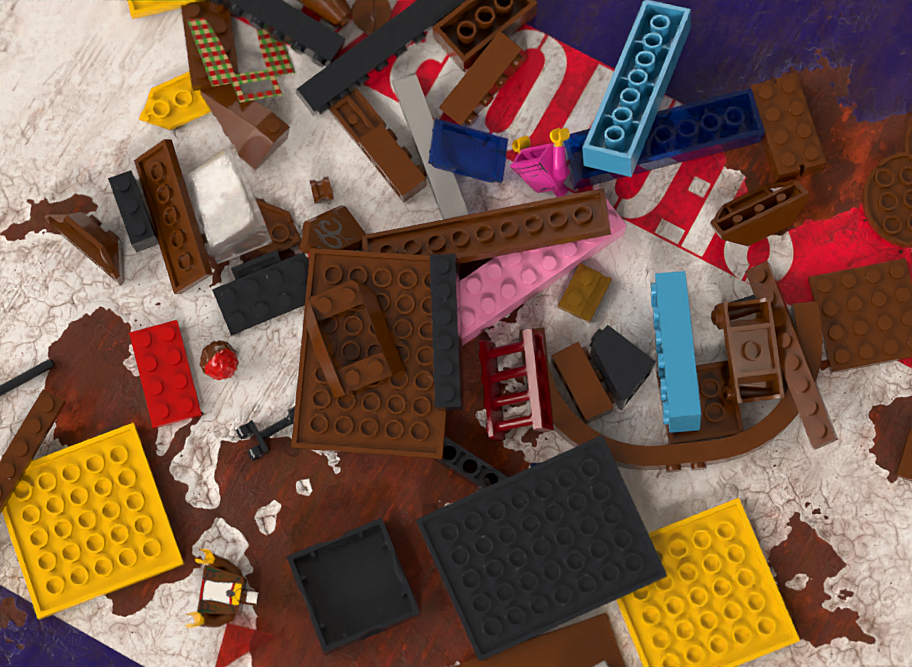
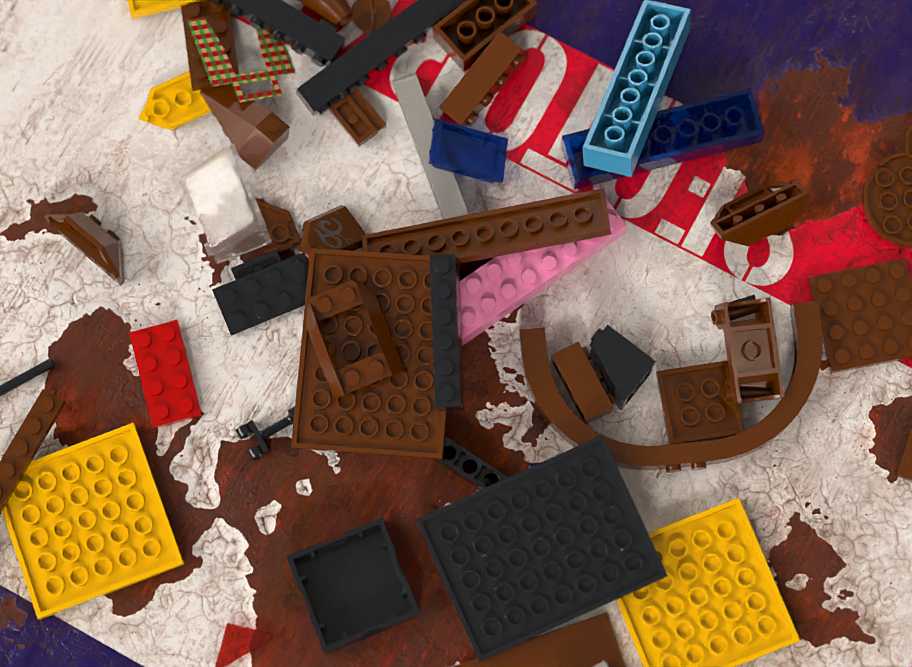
black brick [108,170,159,253] -> none
reddish brown plate [134,139,213,294] -> none
torso [186,548,259,628] -> none
red piece [199,340,239,381] -> none
reddish brown wheel [309,176,334,204] -> none
reddish brown brick [358,123,427,203] -> none
dark red fence [478,328,554,441] -> none
dark pink torso [510,128,570,197] -> none
pearl gold plate [558,263,612,324] -> none
dark azure brick [650,271,701,433] -> none
reddish brown plate [745,261,838,450] -> none
reddish brown piece [746,73,827,183] -> none

